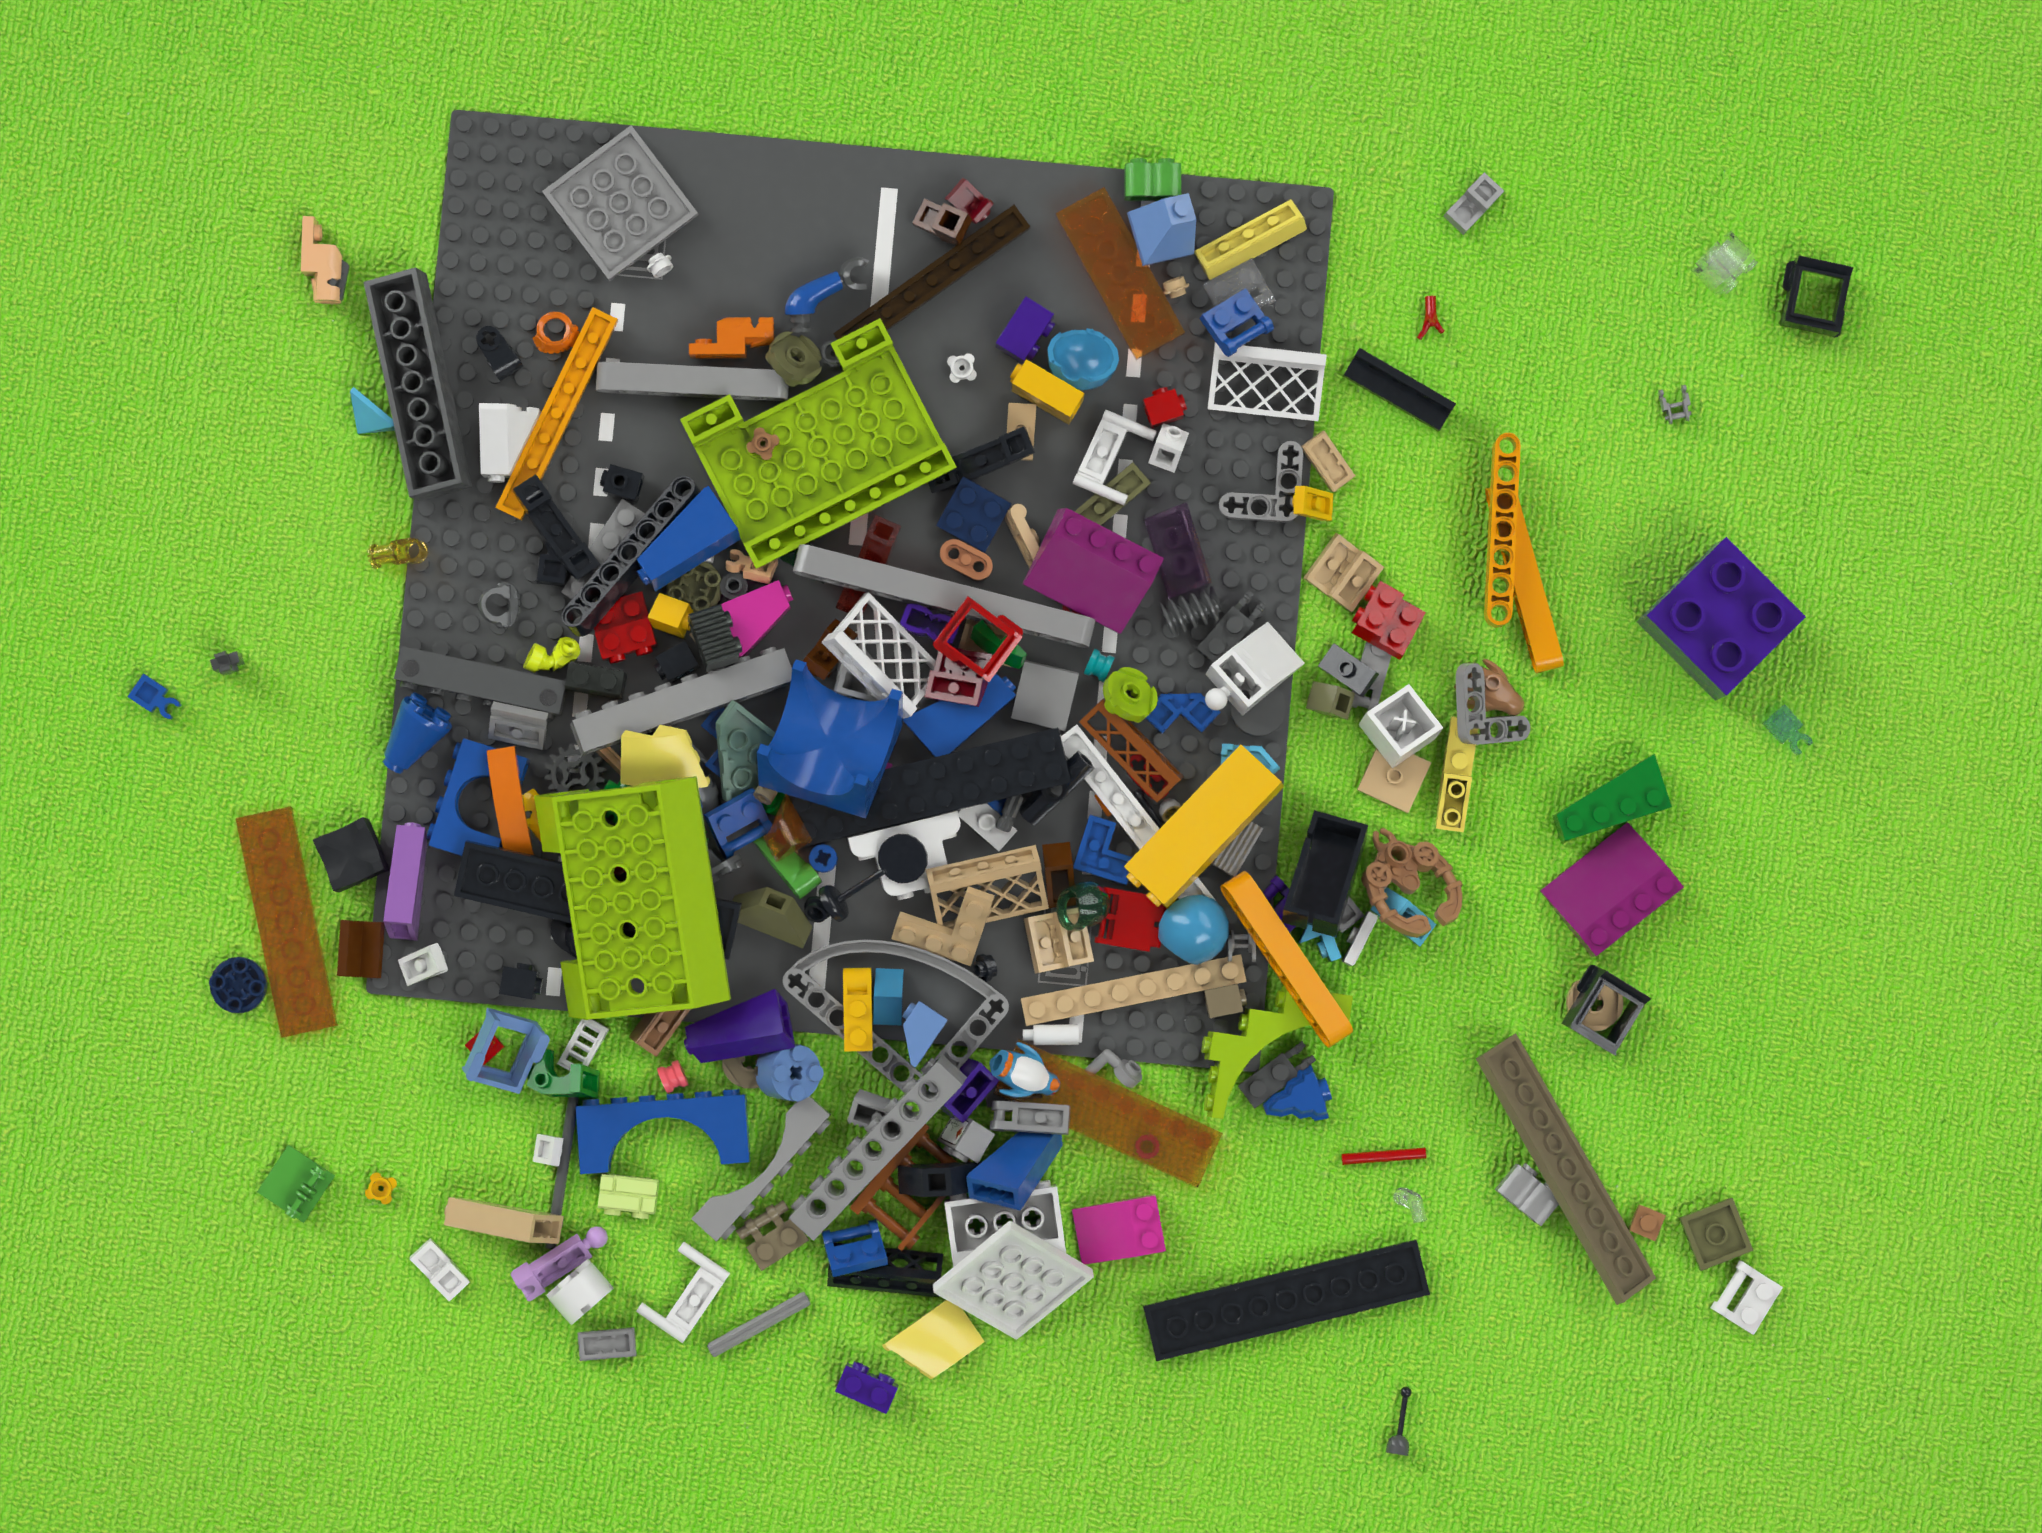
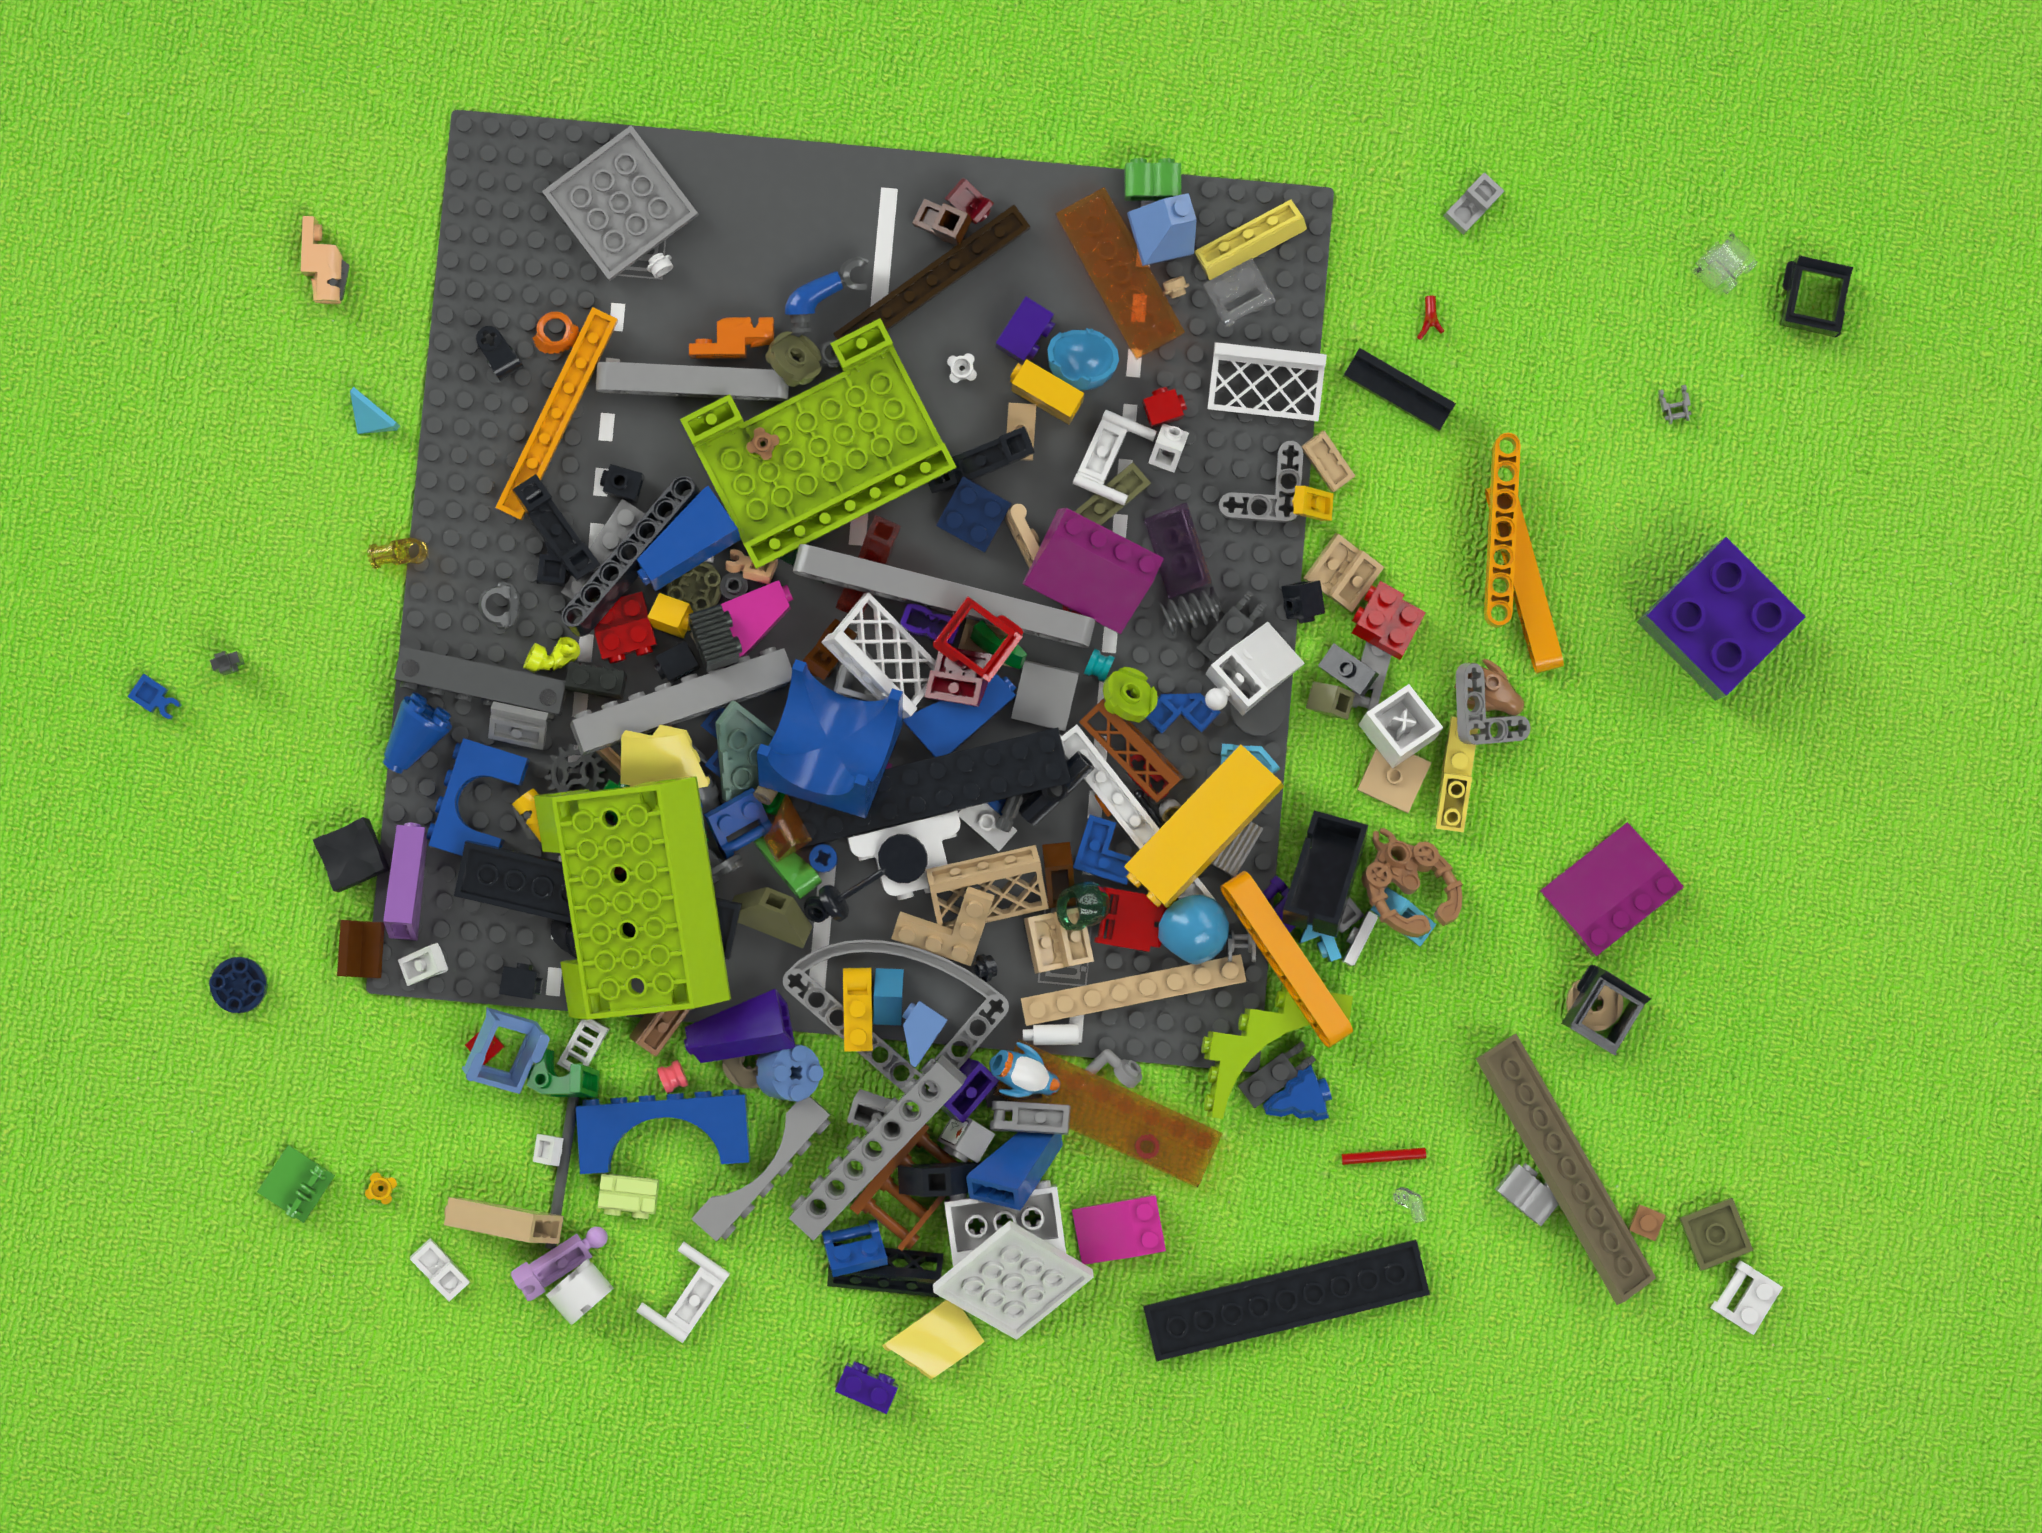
clear orange plate [235,806,338,1038] -> none
dark grey brick [364,267,472,501] -> none
white slope [479,403,541,483] -> none
orange slope [487,746,534,855] -> none
light grey plate [578,1327,637,1361] -> none
light grey axle [707,1292,810,1357] -> none
dark tan plate [736,1200,809,1271] -> none
nougat plate [940,539,993,581] -> none
blue plate [1199,288,1274,357] -> none
dark tan brick [1203,984,1247,1018] -> none
hinge [1386,1387,1412,1456] -> none
green wedge [1552,754,1672,842] -> none
clear light blue plate [1762,704,1813,755] -> none
none -> black brick [1281,580,1325,623]

